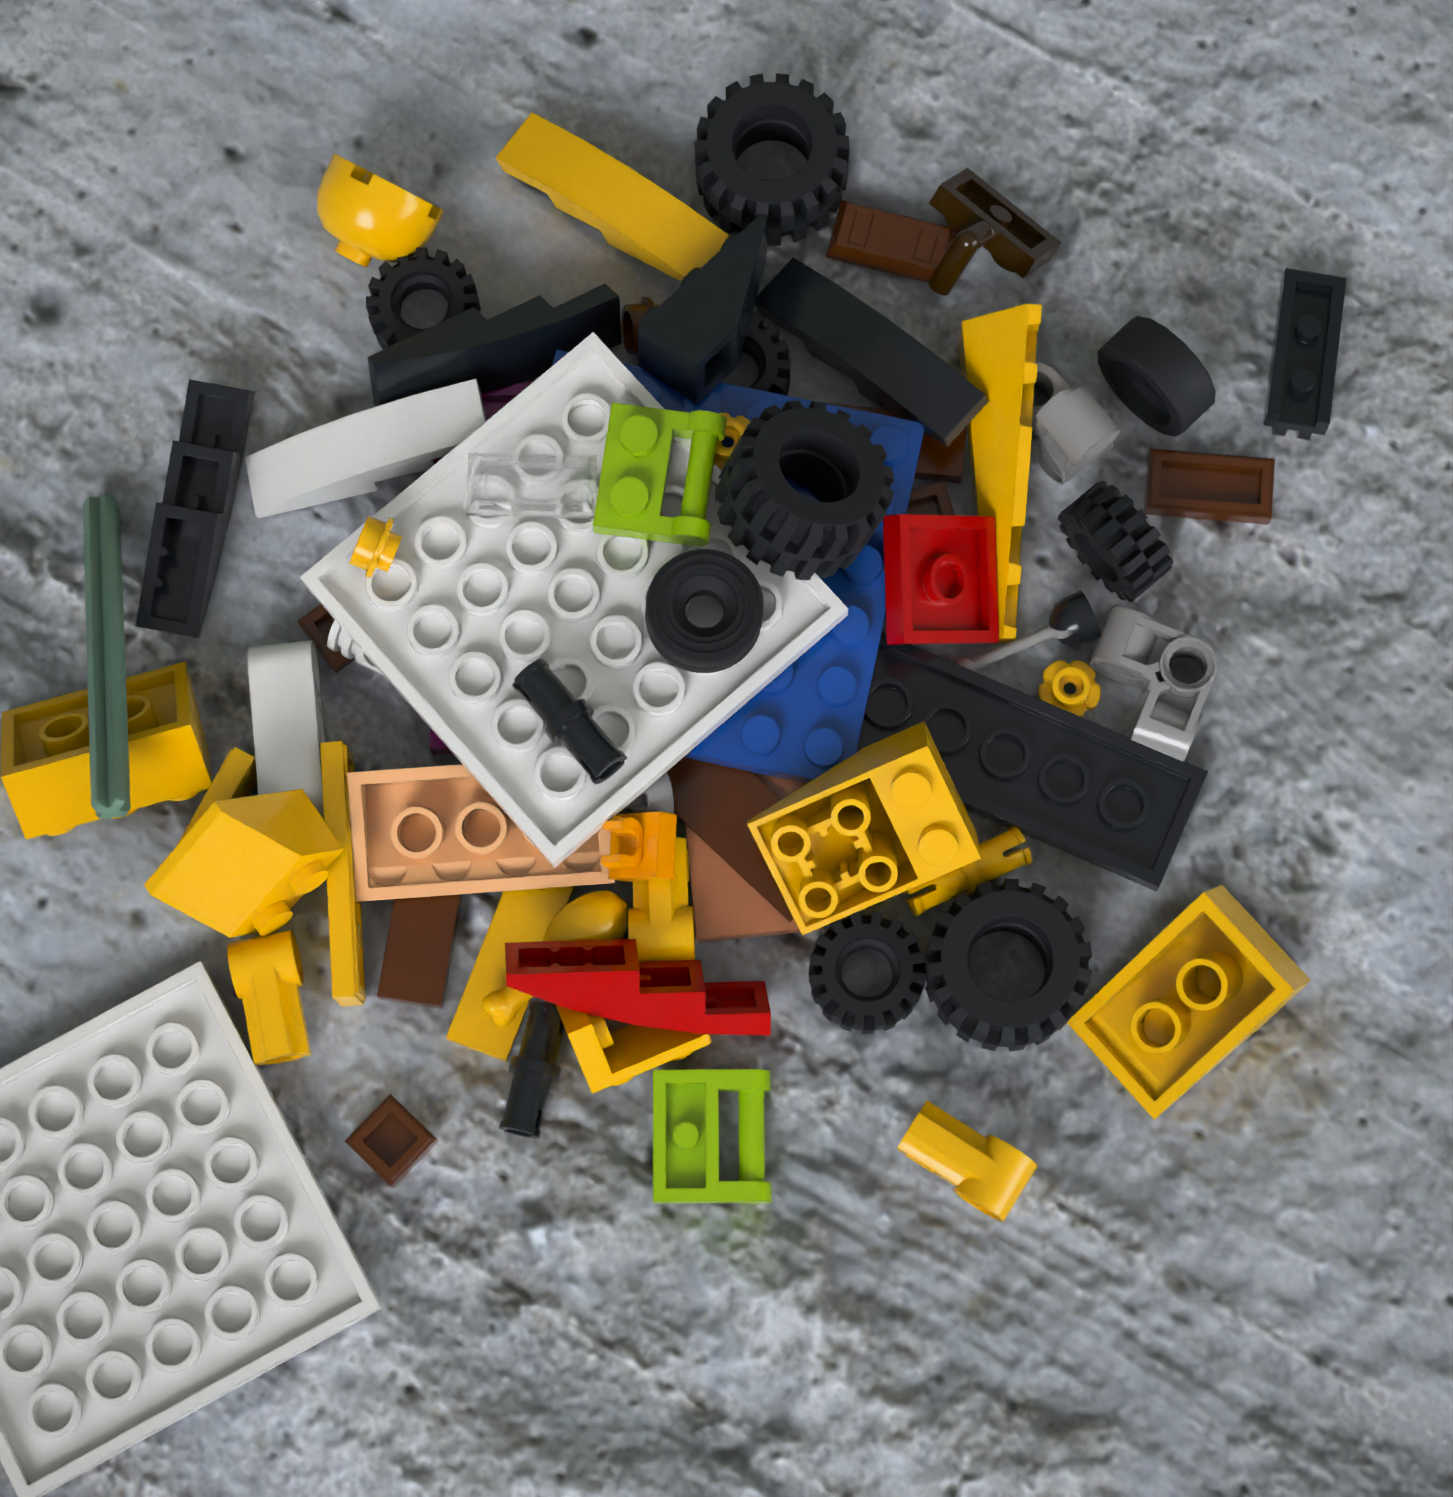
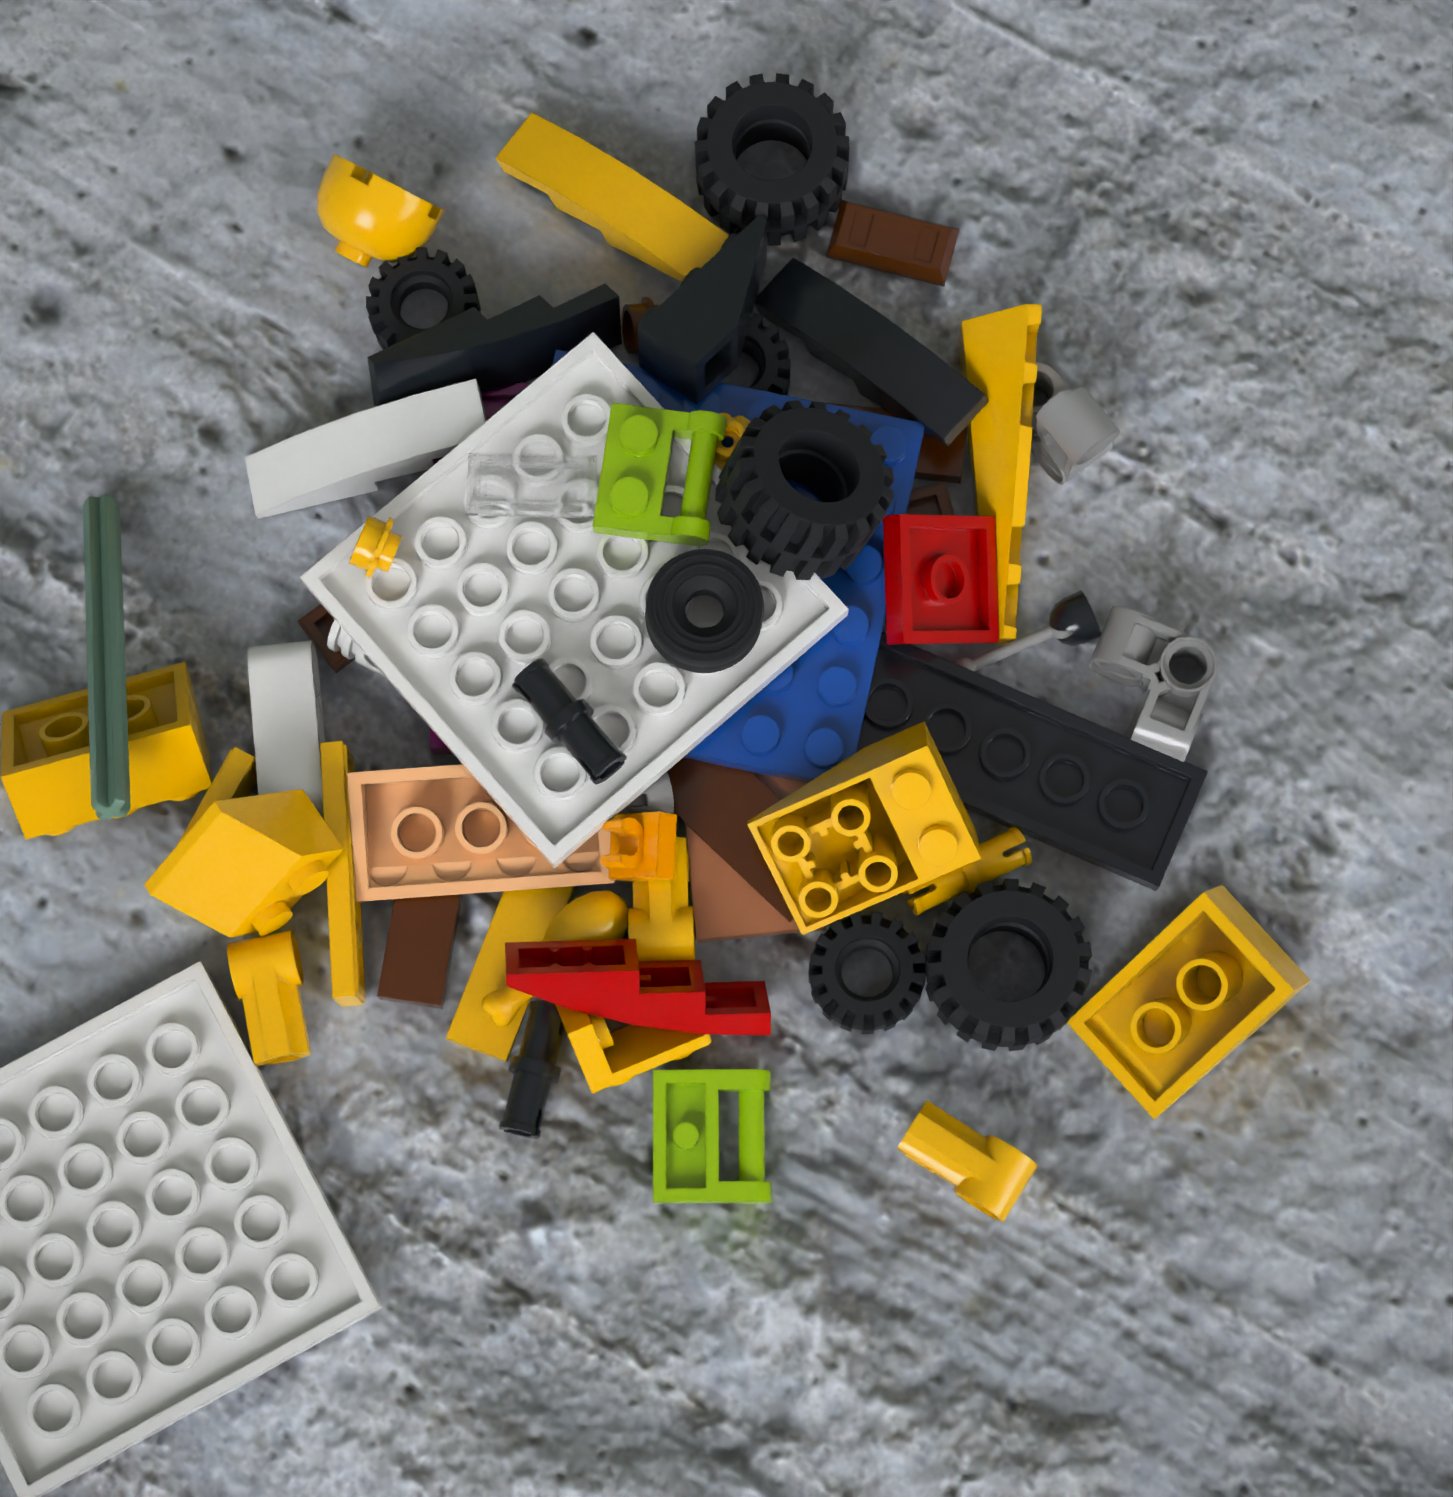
black slope [135,379,255,638] -> none
reddish brown tile [345,1094,439,1188] -> none
dark brown plate [928,168,1062,296] -> none
yellow plate [1038,660,1101,717] -> none
black tyre [1058,481,1173,602] -> none
black tyre [1098,316,1216,437] -> none
reddish brown tile [1144,448,1275,525] -> none
black hinge [1263,268,1347,440] -> none

